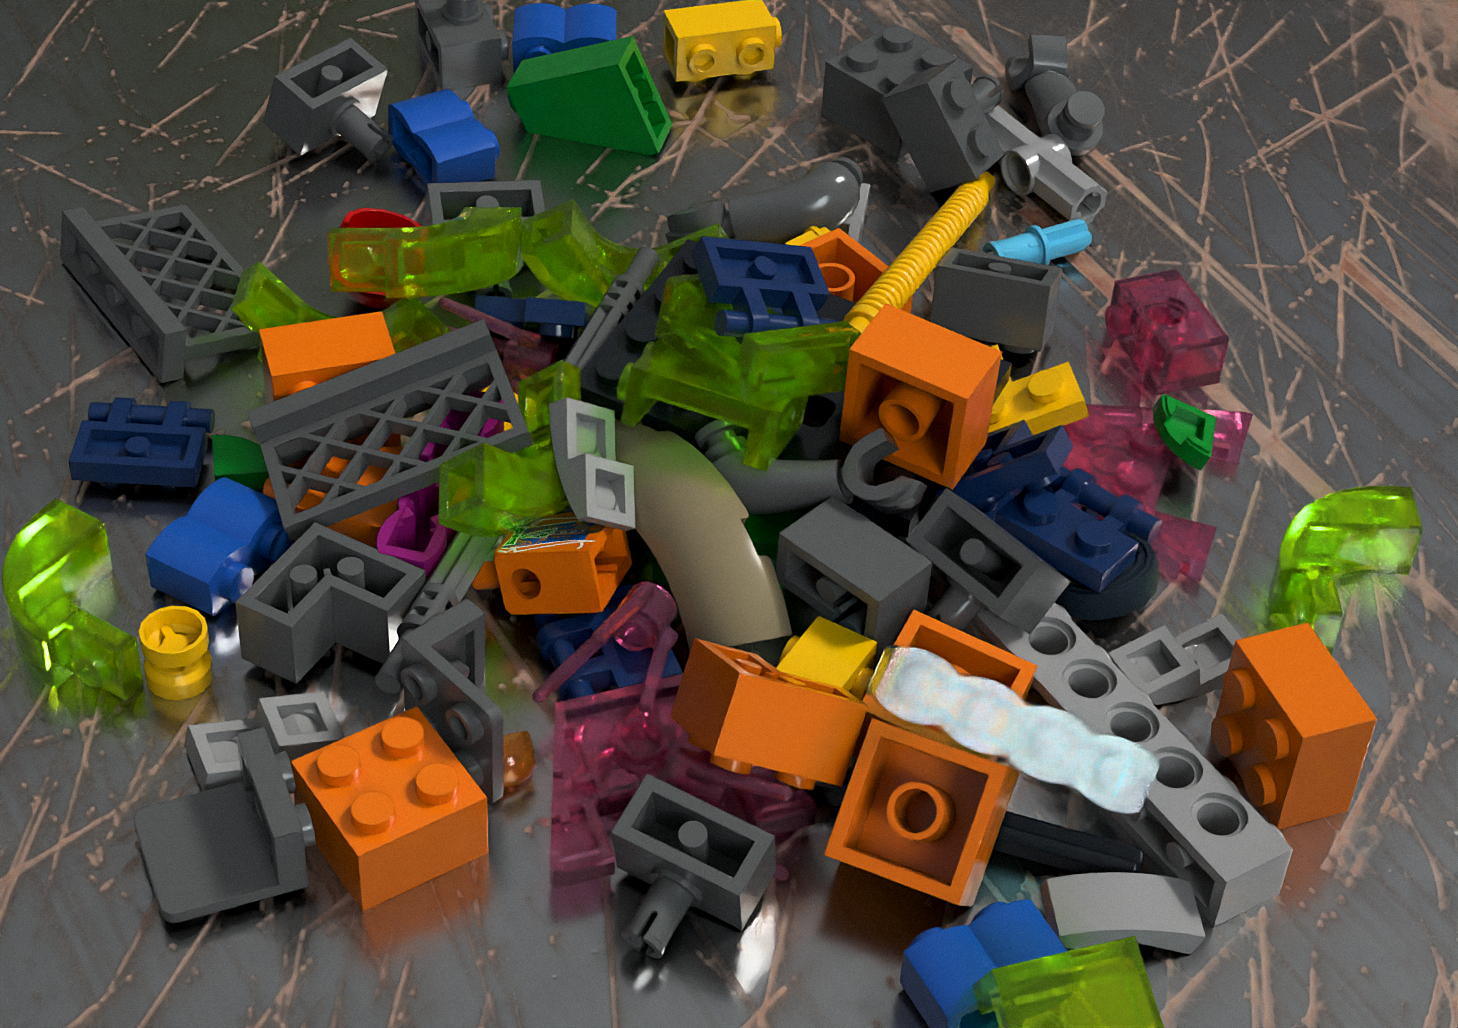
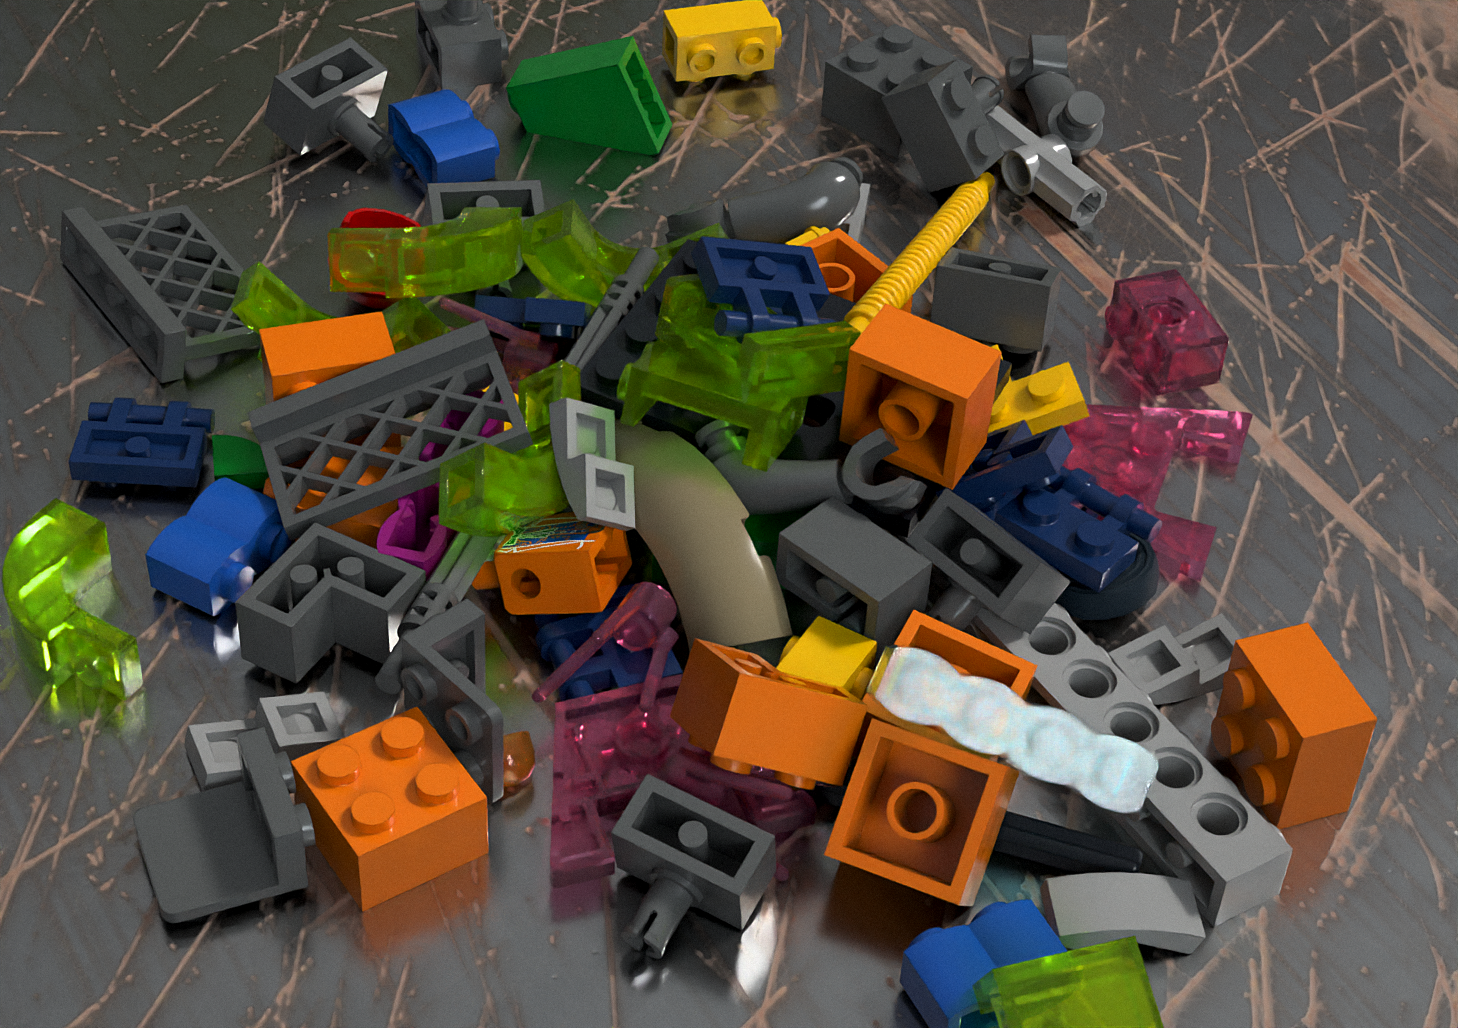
yellow wheel [139,605,214,701] -> none
blue brick [512,3,617,73] -> none
medium azure axle [983,219,1092,265] -> none
green tile [1152,394,1216,471] -> none
clear neon green arch [1268,486,1423,655] -> none

